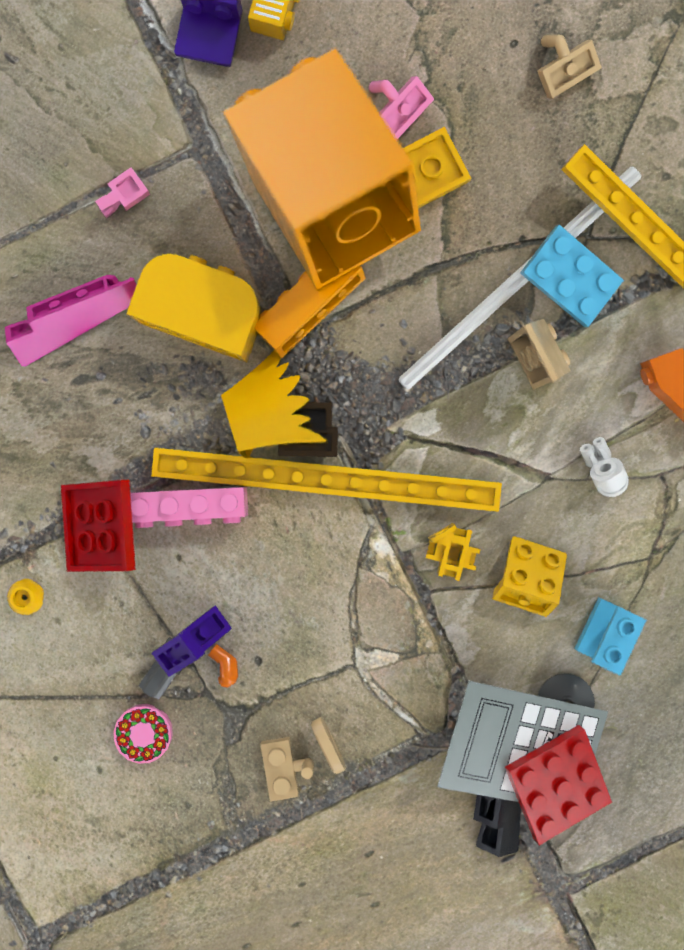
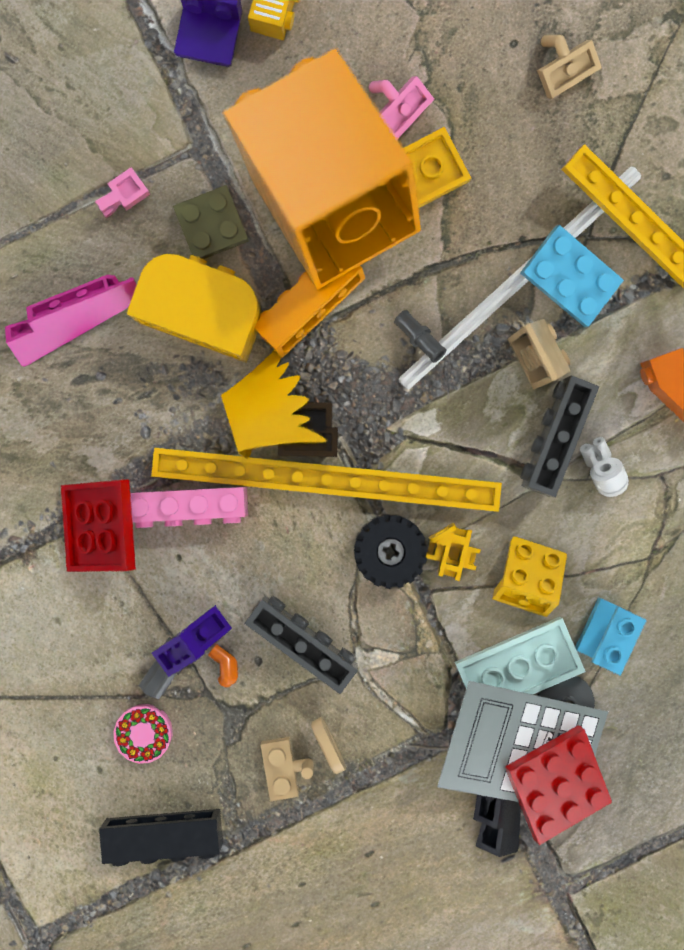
yellow plate [7,578,44,615] -> none
none -> black brick [99,809,223,866]
none -> olive plate [173,185,249,259]
none -> dark grey brick [244,595,358,694]
none -> black bush [354,514,428,589]
none -> dark grey pin [394,310,447,363]
none -> light aqua plate [455,617,586,695]
none -> dark grey brick [520,376,600,498]

